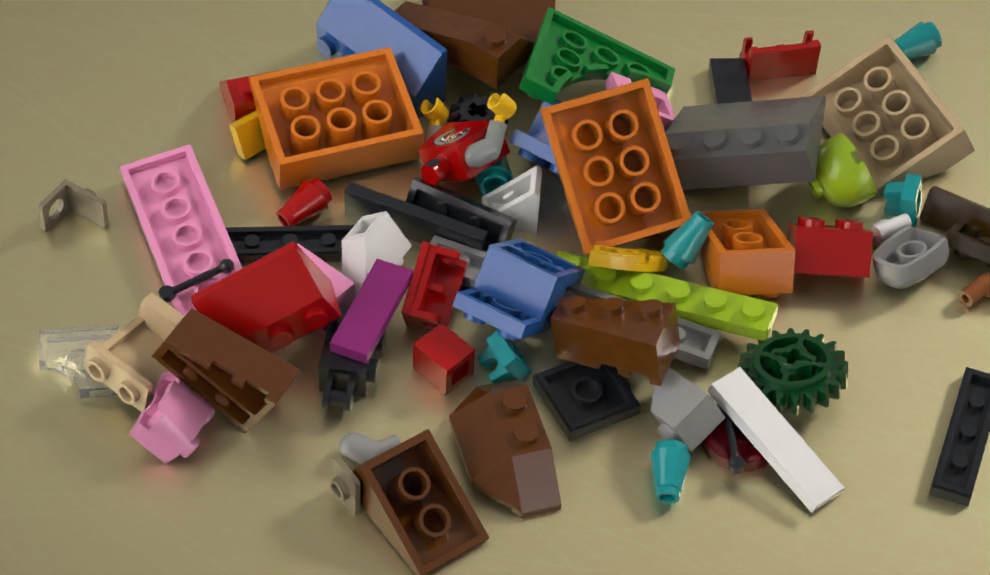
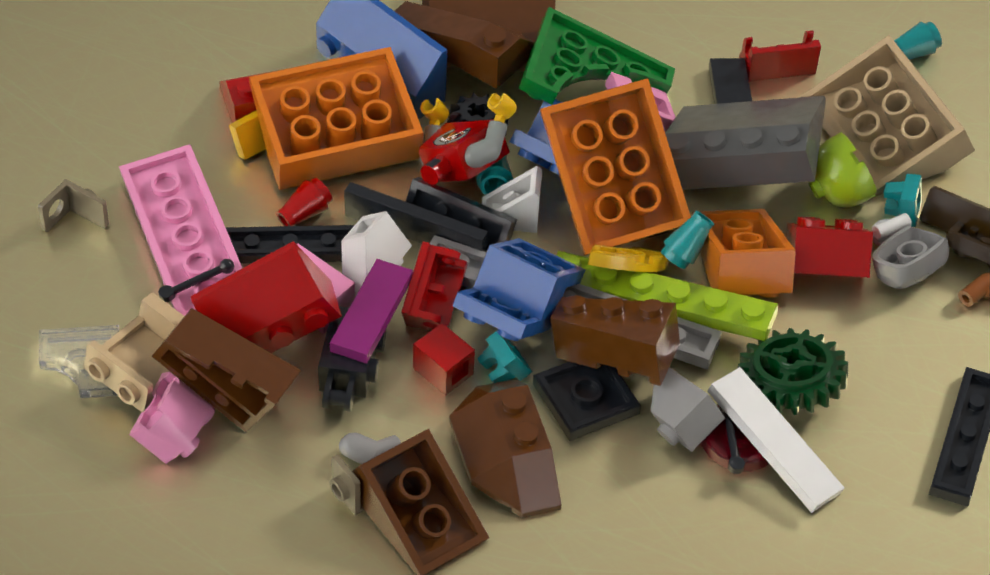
teal cone [650,439,691,504] -> none

